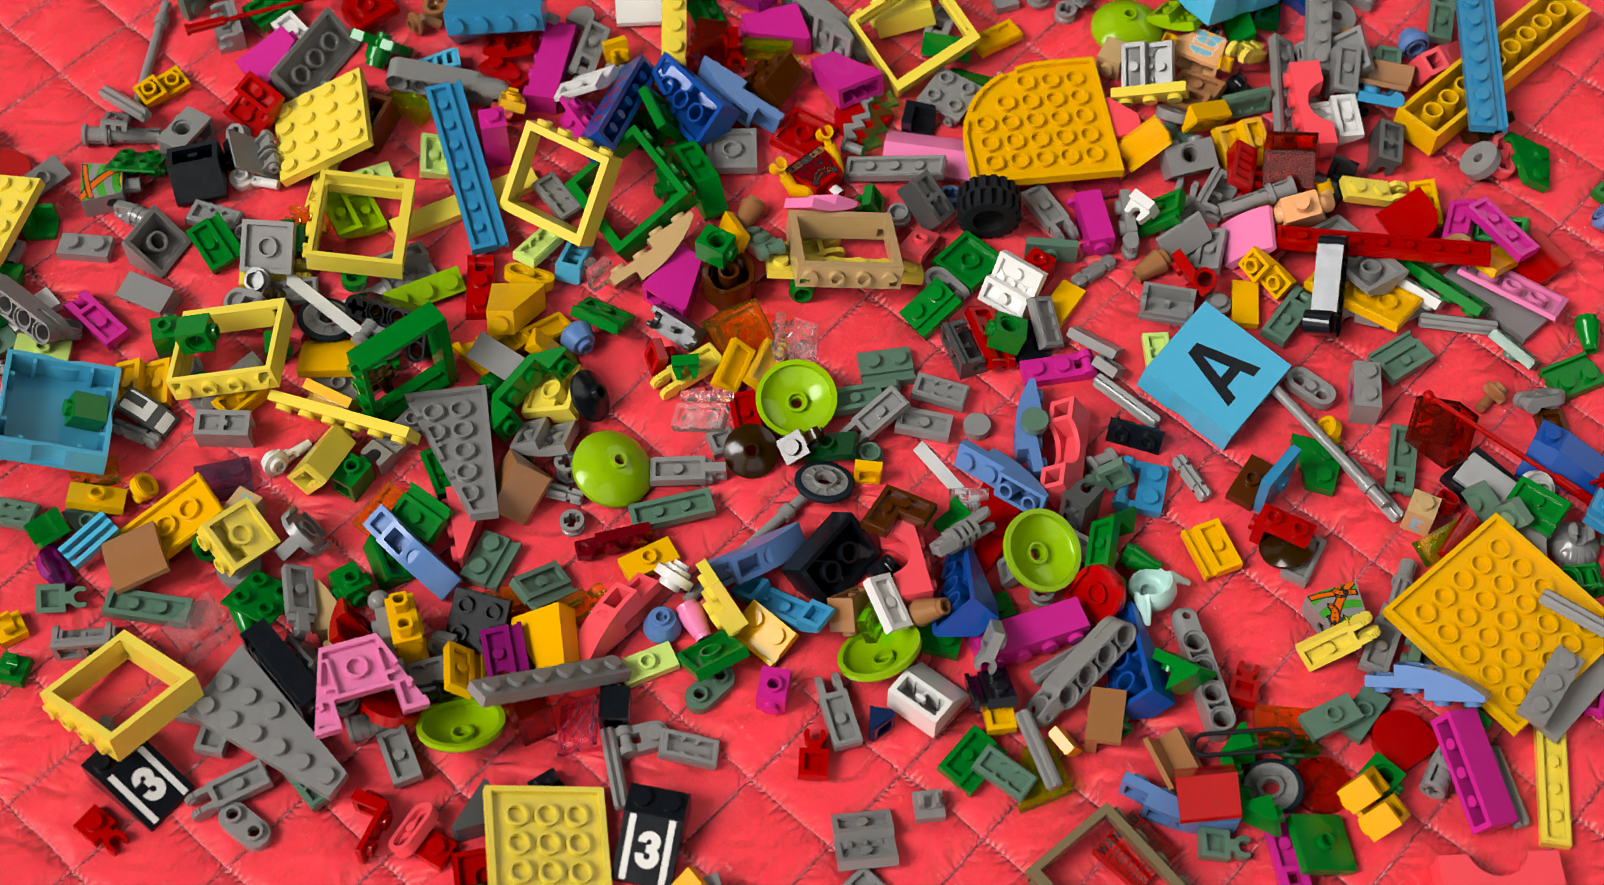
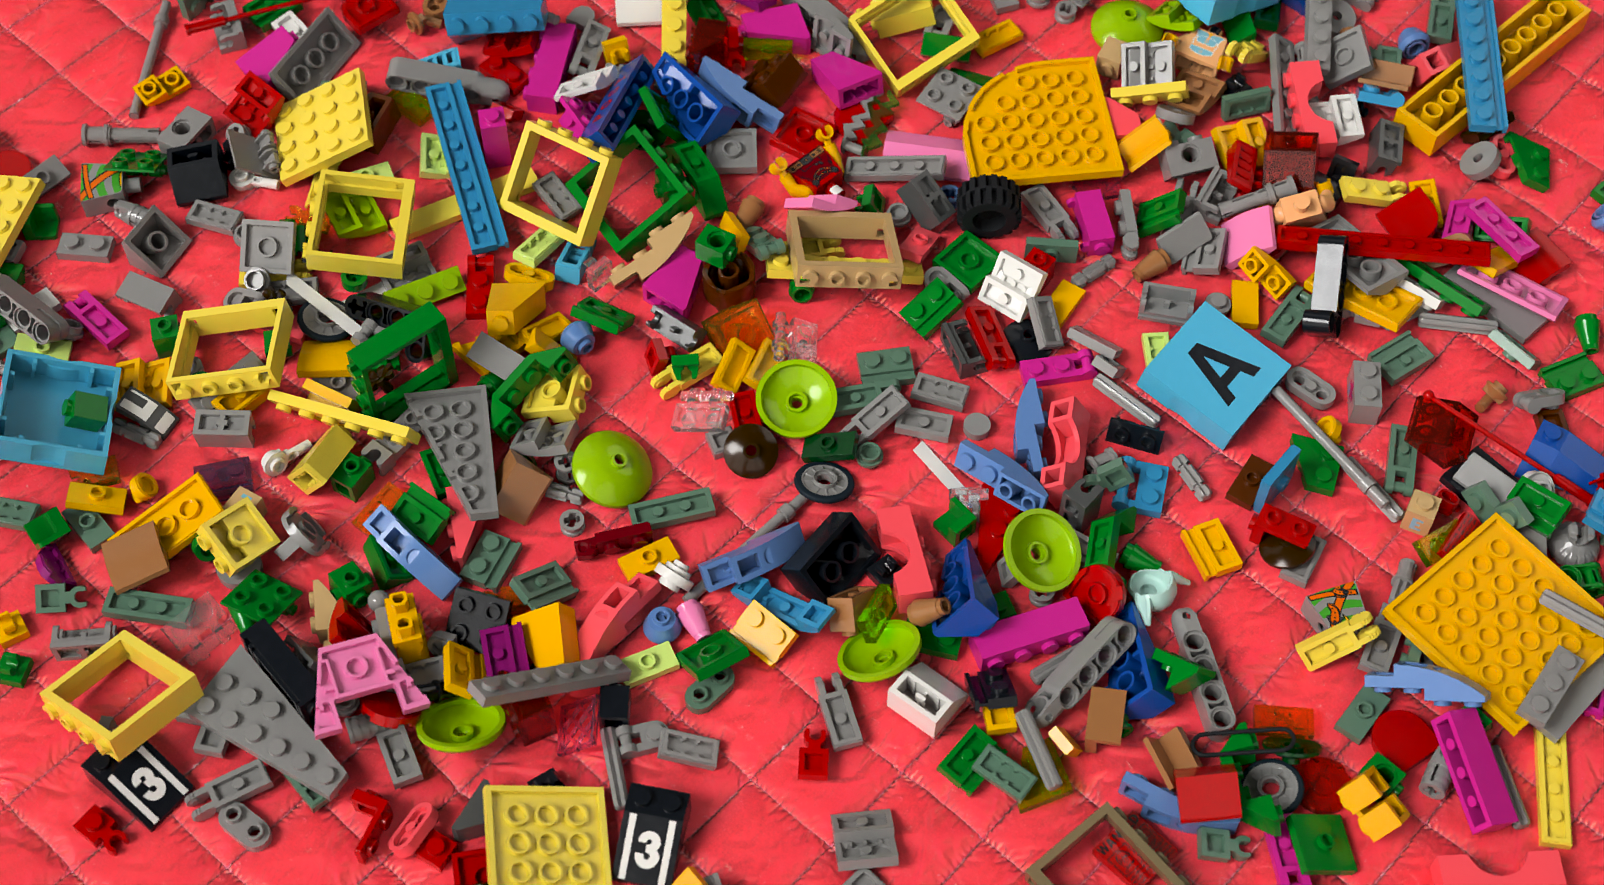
medium azure tile [58,511,122,570] -> none
light grey axle [99,85,152,122] -> none
light grey tile [100,111,132,132] -> none
green brick [173,313,220,355] -> none
green plate [186,212,241,275] -> none
light grey hinge [281,563,317,640] -> none
green plant [350,28,414,70] -> none
yellow hinge [498,87,526,115] -> none
plate [557,583,607,621] -> none
black dish [570,370,610,422] -> none
light grey hinge [650,455,727,486] -> none
light yellow plate [696,559,748,636] -> none
dark pink brick [756,665,791,715] -> none
plate [776,426,826,466] -> none
yellow tile [854,459,883,485] -> none
reddish brown tile [861,484,937,538] -> none
white plate [862,572,913,635] -> none
dark blue slope [869,706,896,742] -> none
black panel [901,100,936,135] -> none
light grey tile [911,789,946,824] -> none
light grey hinge [929,506,996,557] -> none
light grey plate [973,618,1007,675] -> none
green brick [984,310,1028,356] -> none
sand green tile [1020,407,1049,436] -> none
white tile [1124,188,1160,225] -> none
red plate [1170,249,1217,301] -> none
yellow slope [1181,99,1233,133] -> none
red plate [1227,660,1261,710] -> none
sand green plate [1297,692,1364,744] -> none
light grey panel [1324,42,1362,99] -> none

